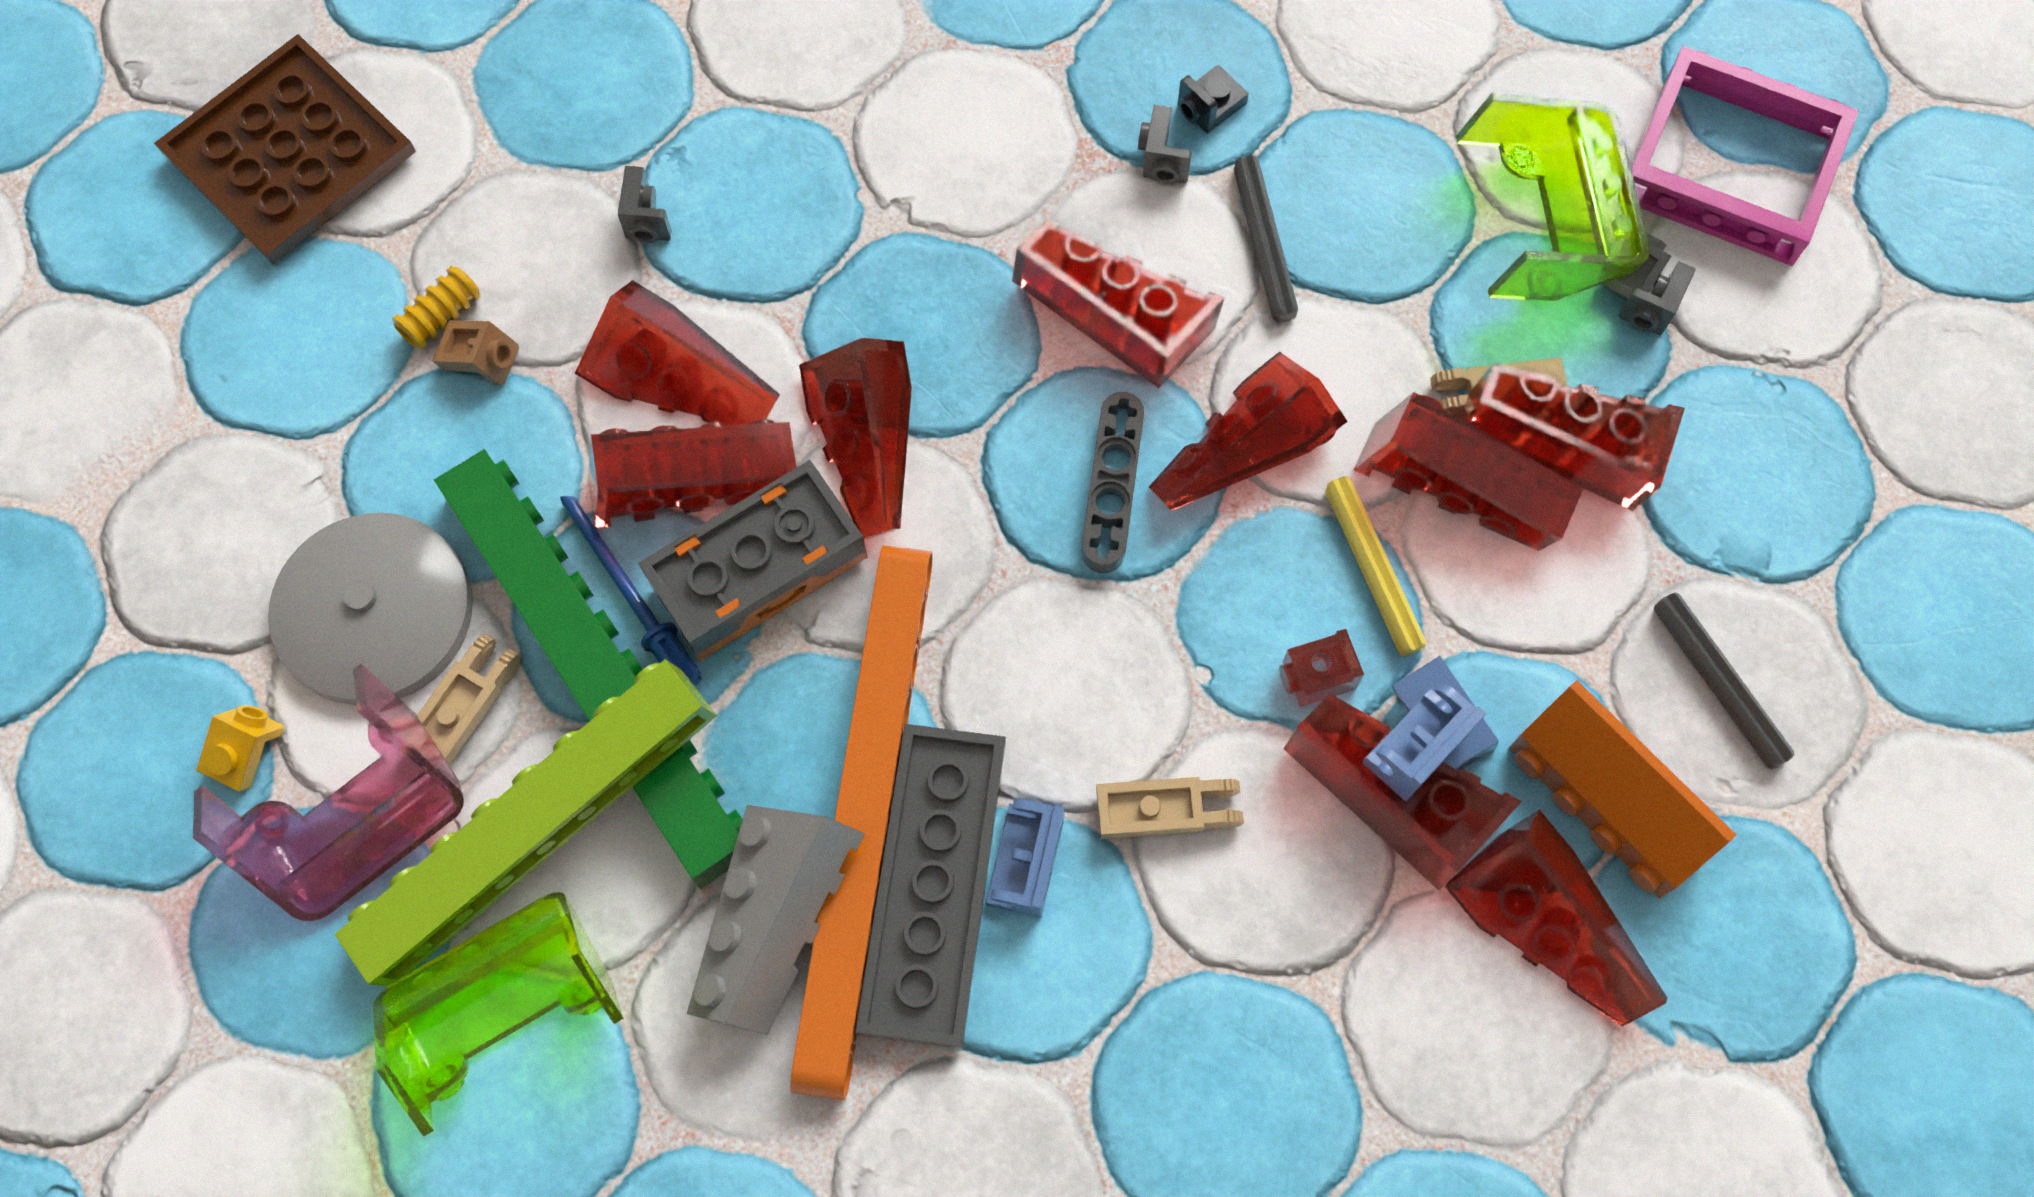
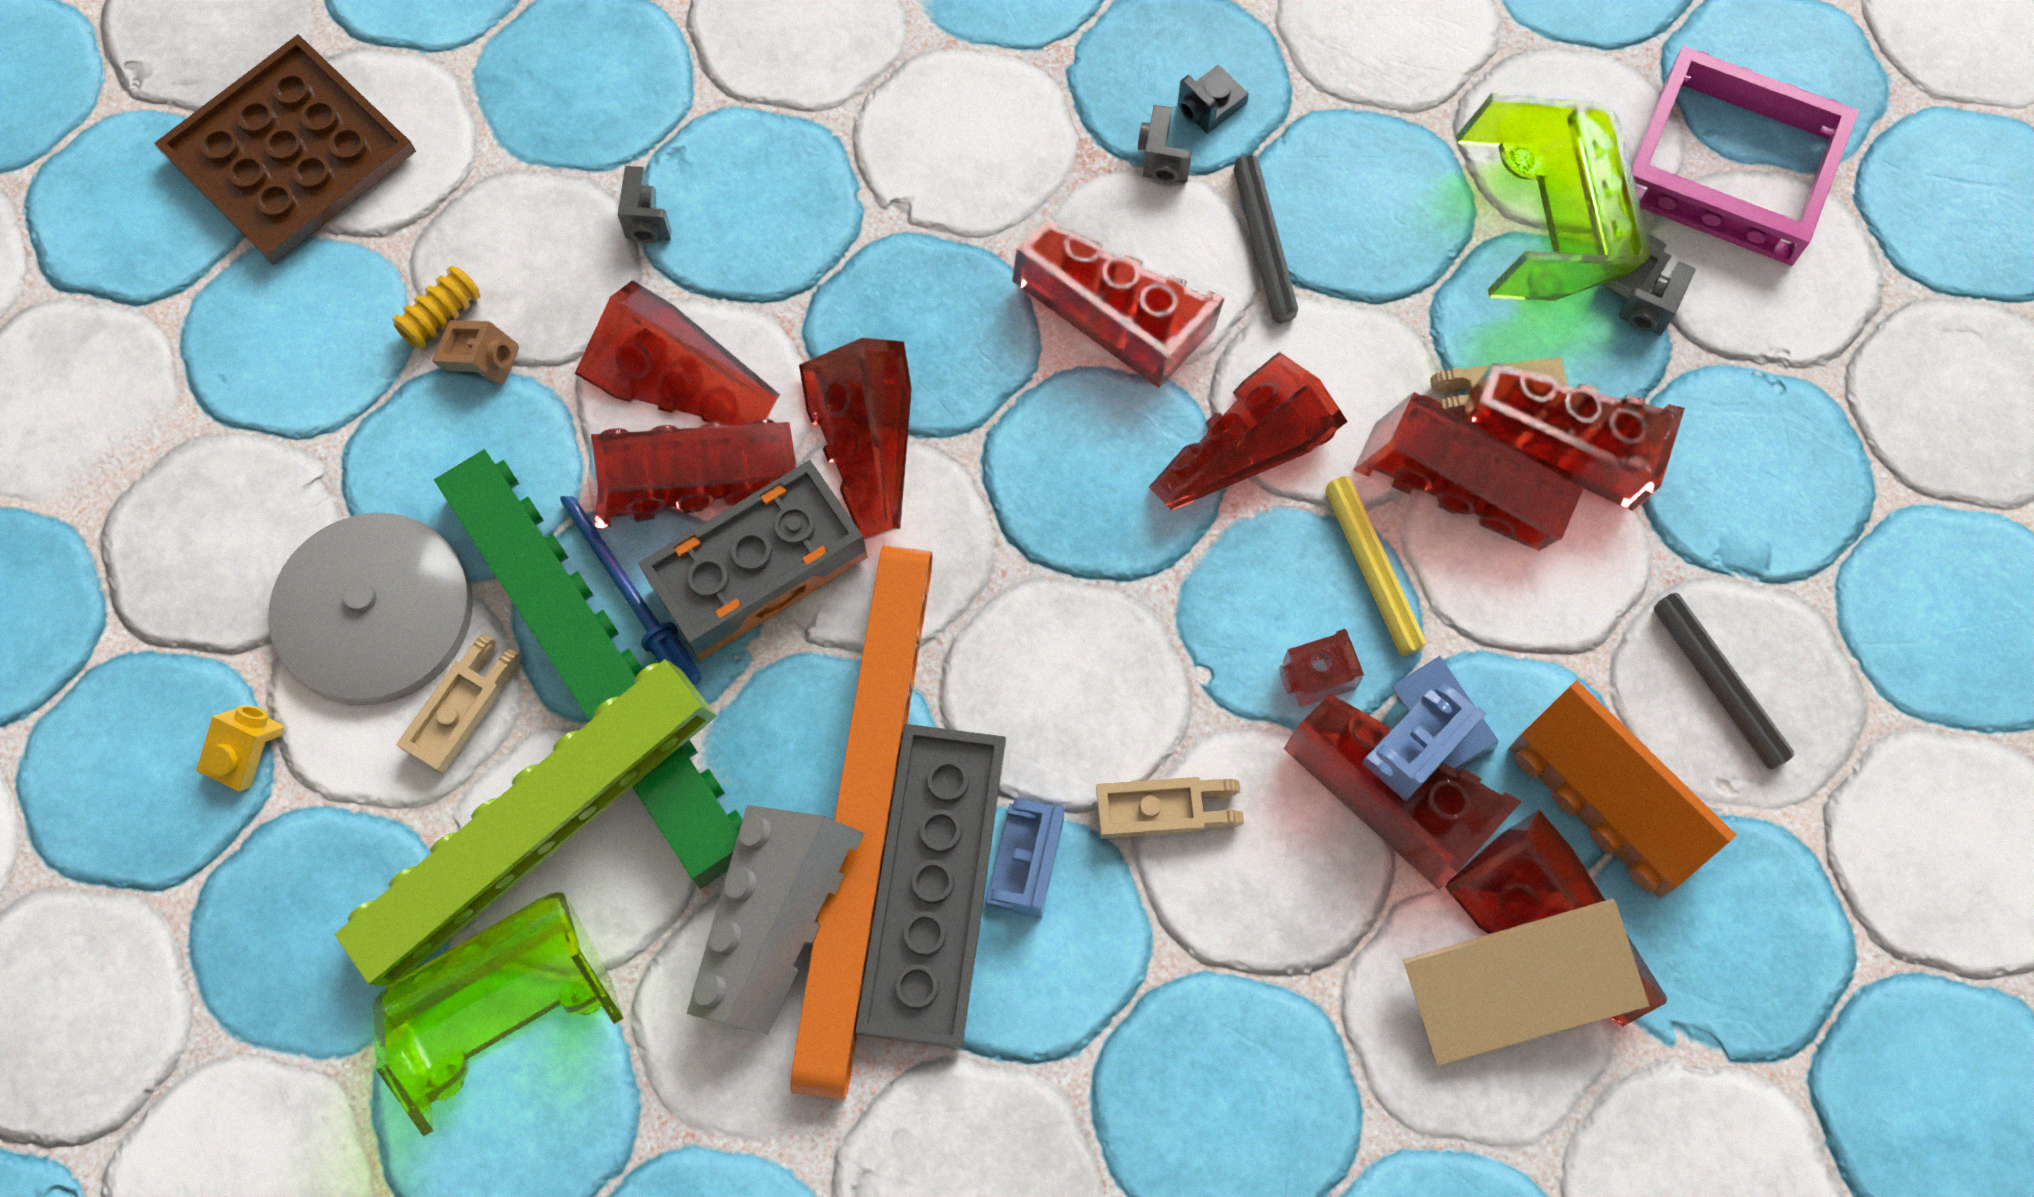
clear pink windscreen [193,664,464,921] -> none
dark grey beam [1082,392,1144,573] -> none
none -> tan tile [1403,898,1649,1066]

